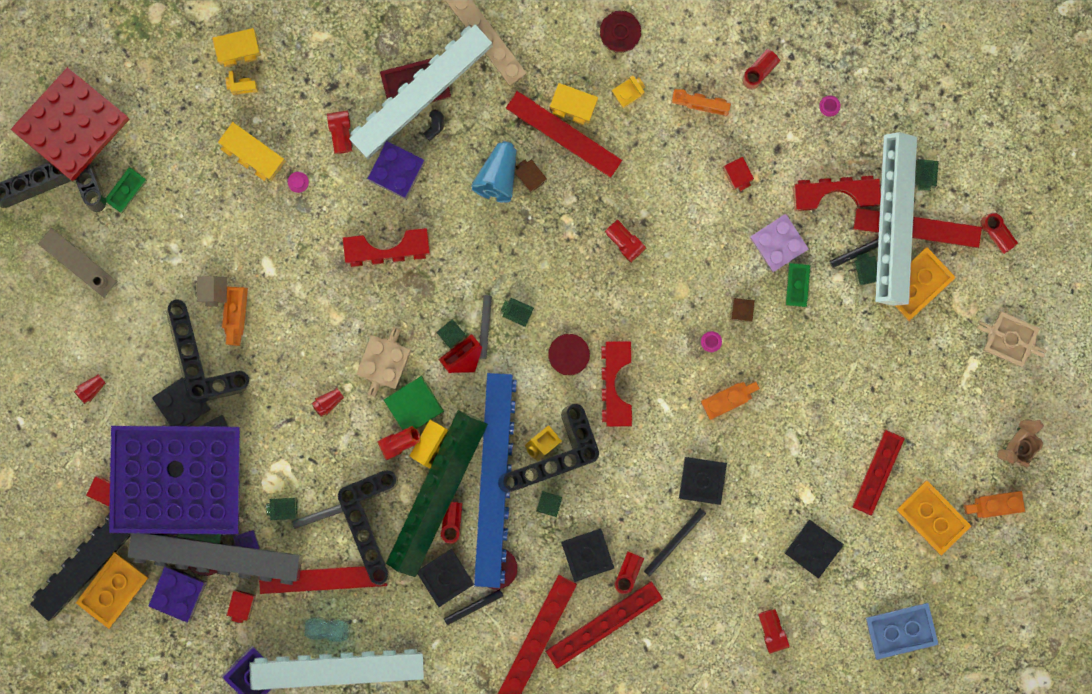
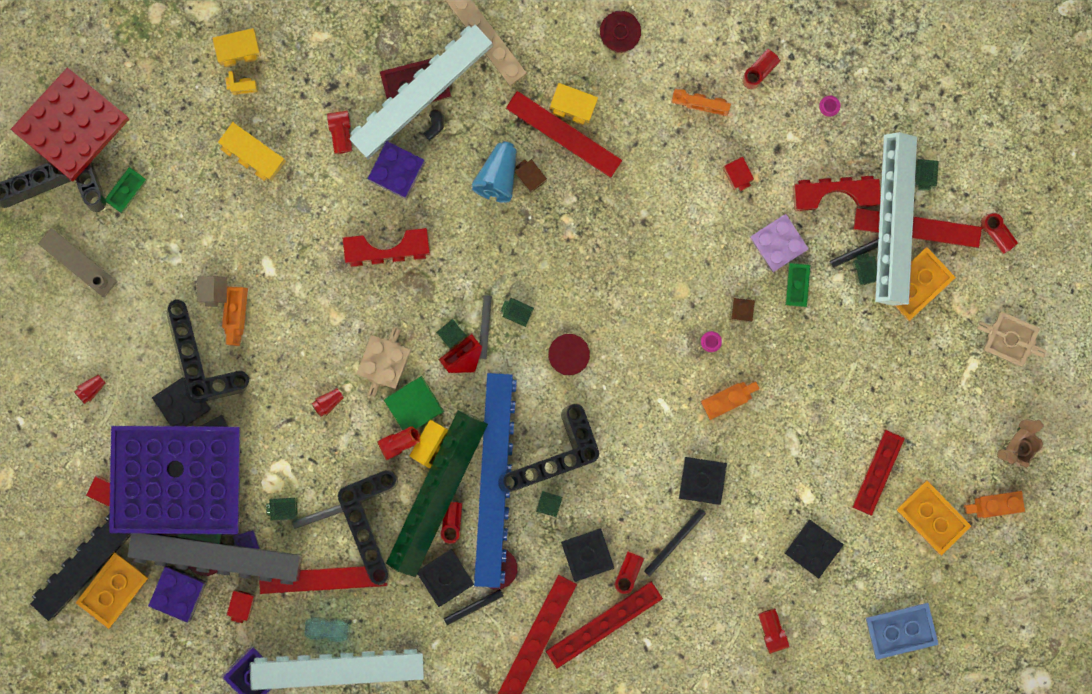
dark pink plate [288,172,309,193] -> none
yellow bracket [525,425,562,461] -> none
red arch [601,341,632,427] -> none
red piece [604,219,647,263] -> none
yellow bracket [611,75,646,109] -> none

